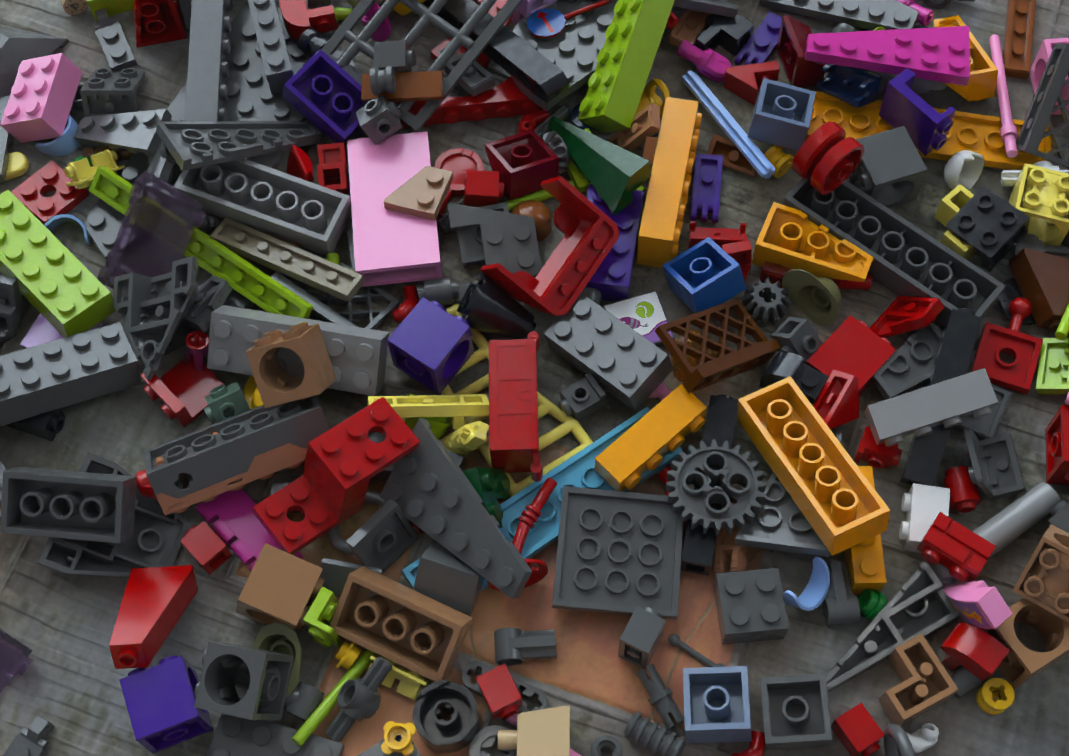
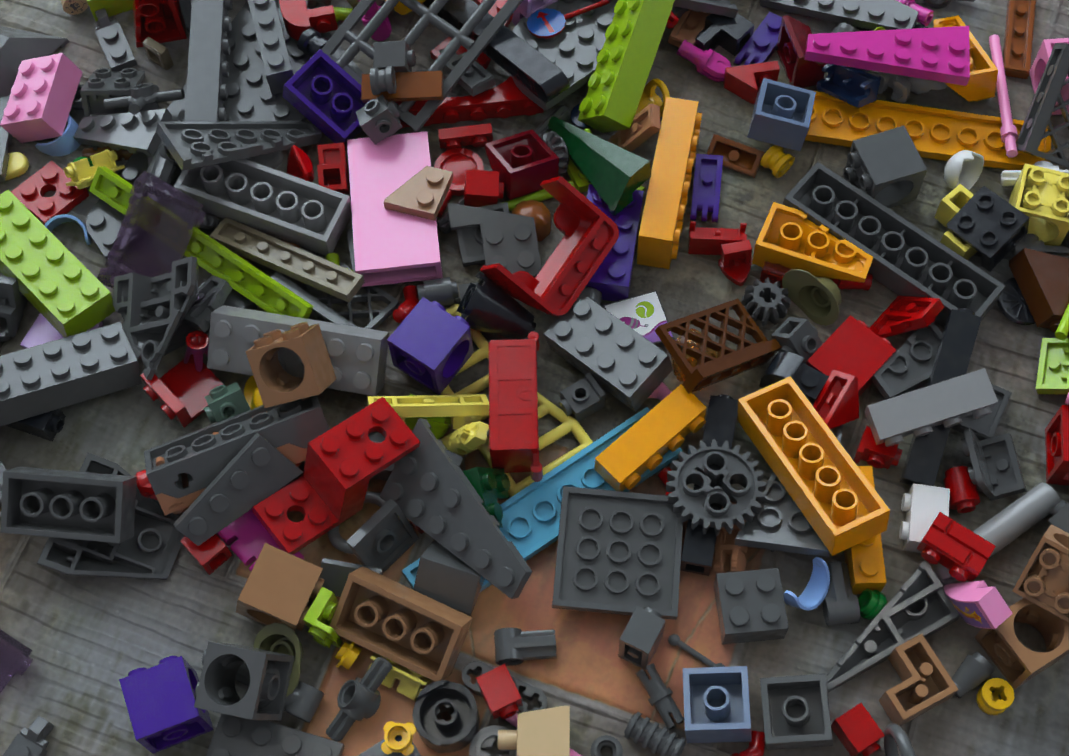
red slope [109,565,198,669] -> none
lime bar [291,649,376,747] -> none
red dish [487,478,557,591] -> none
red arm [518,109,549,133] -> none
dark orange tile [643,136,657,170] -> none
blue brick [662,237,746,313] -> none
light blue axle [682,70,775,179] -> none
red wheel [792,121,865,195] -> none
dark purple panel [879,68,956,156] -> none
white arm [906,723,939,753] -> none
red brick [940,623,1010,681] -> none
red plate [970,297,1043,394] -> none
none -> dark grey bar [104,83,185,114]
none -> dark tan tile [142,36,174,70]
none -> dark grey wing [173,432,303,546]
none -> red plate [438,123,493,150]

